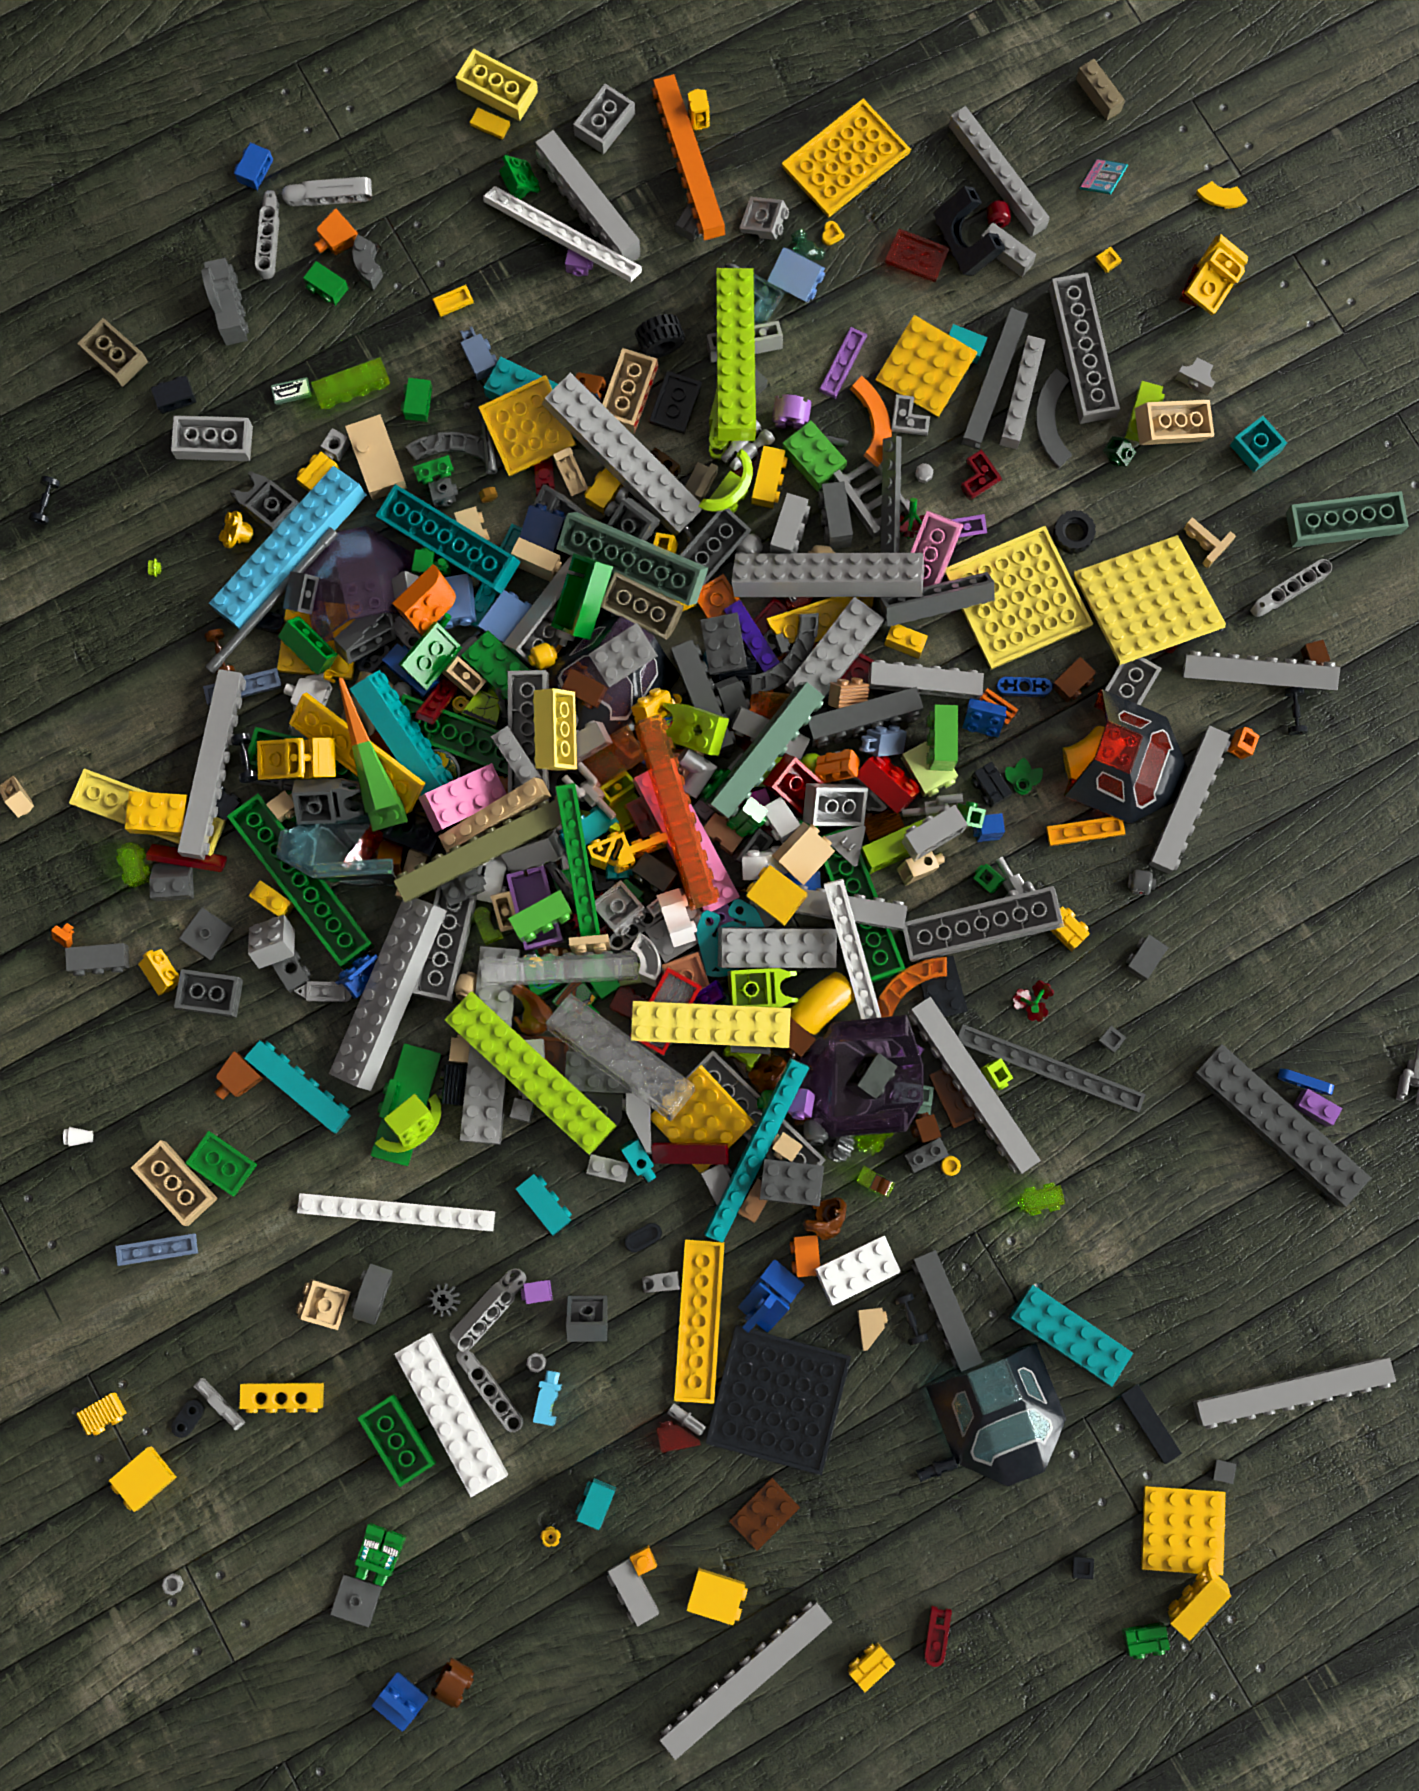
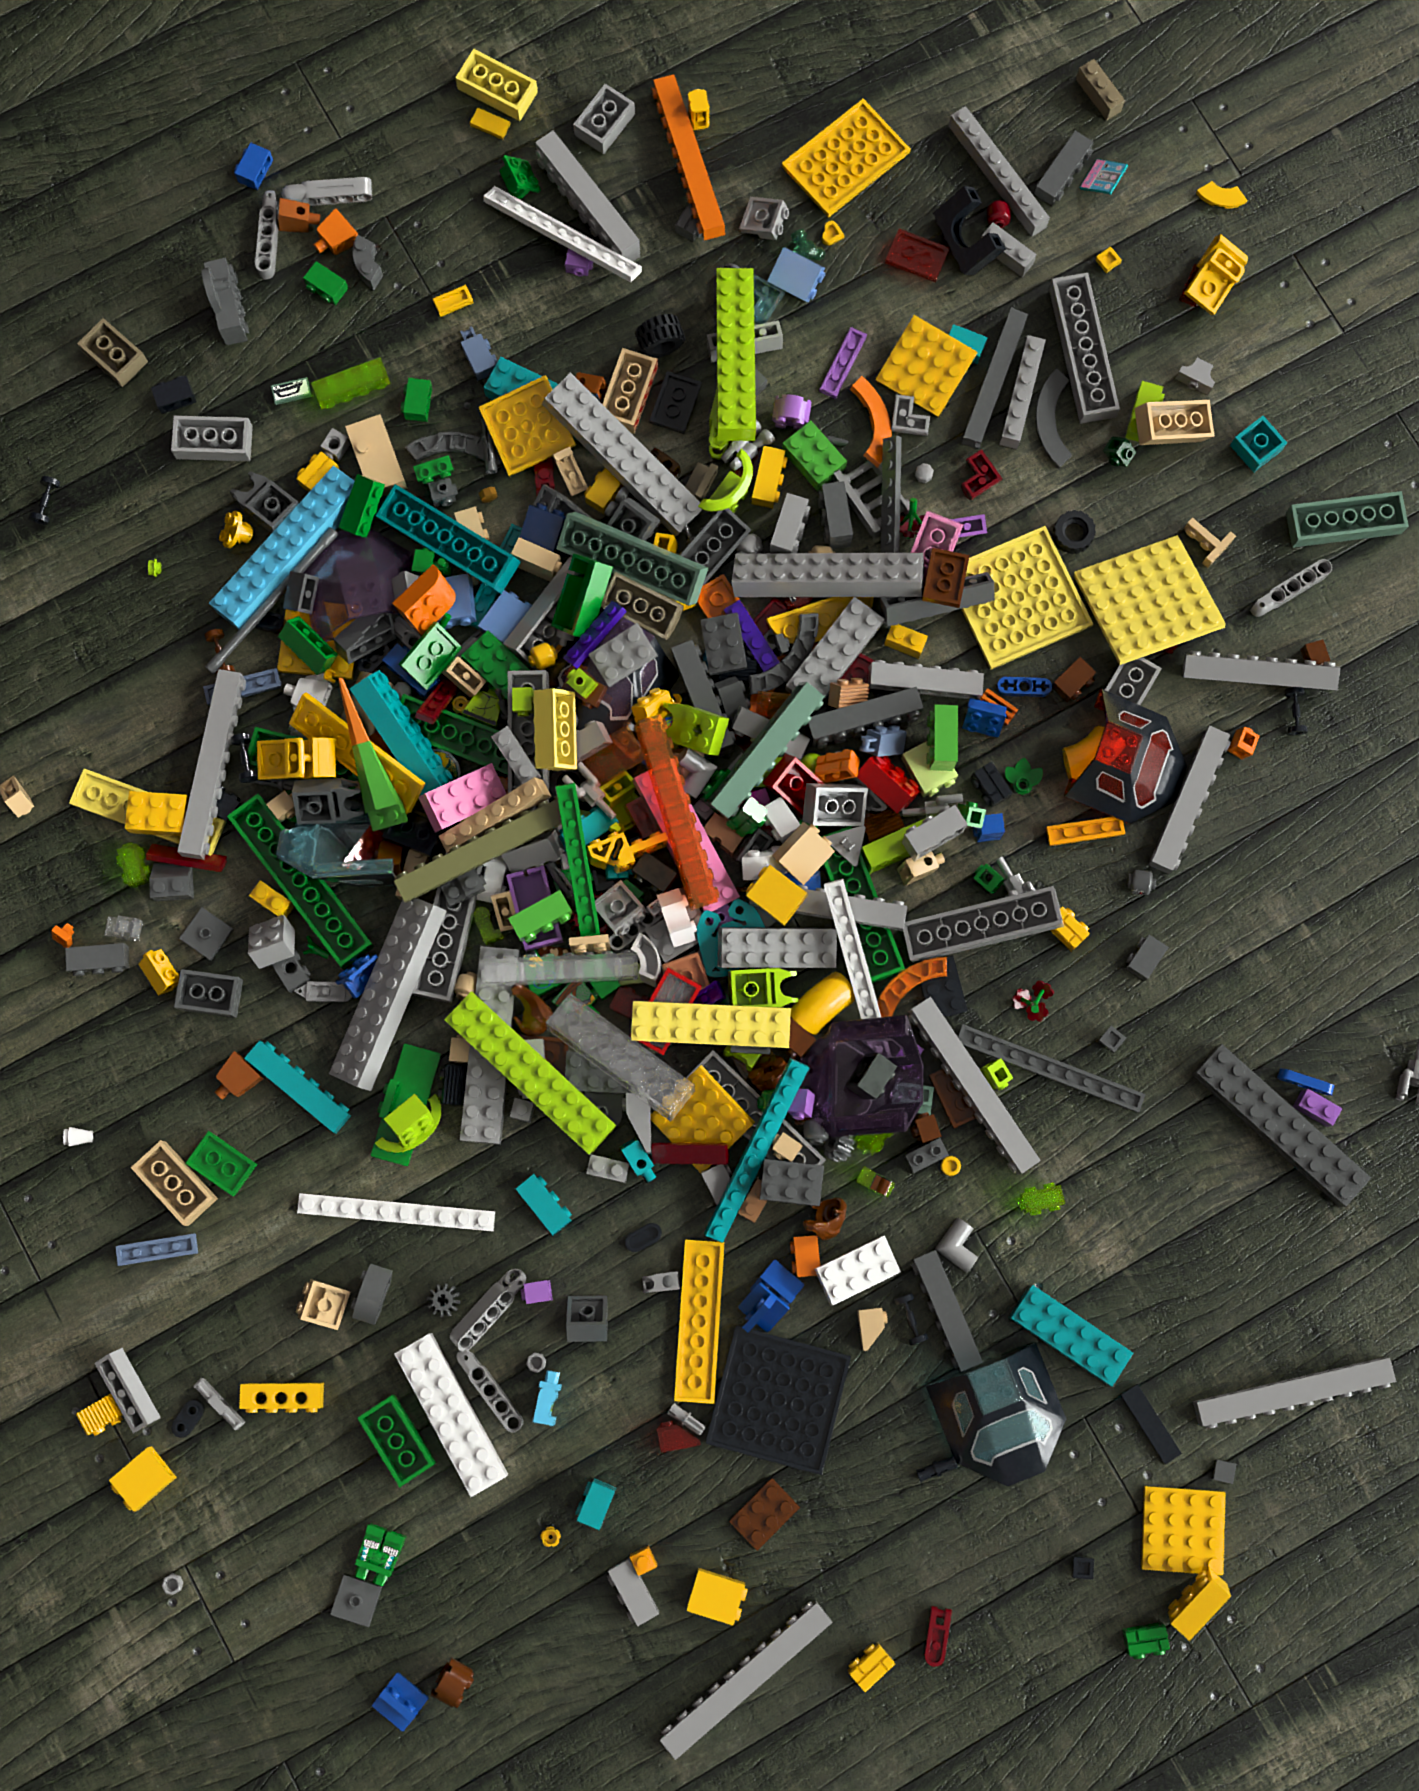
none -> light grey brick [95,1348,161,1433]
none -> clear brick [105,916,143,941]
none -> dark orange torso [278,198,320,232]
none -> green bar [303,936,330,959]
none -> green brick [339,474,385,537]
none -> lime brick [512,687,534,717]
none -> dark purple plate [563,601,627,669]
none -> lime brick [566,668,599,699]
none -> reddish brown plate [922,548,970,608]
none -> light grey brick [934,1217,978,1273]
none -> dark grey brick [1034,131,1093,206]

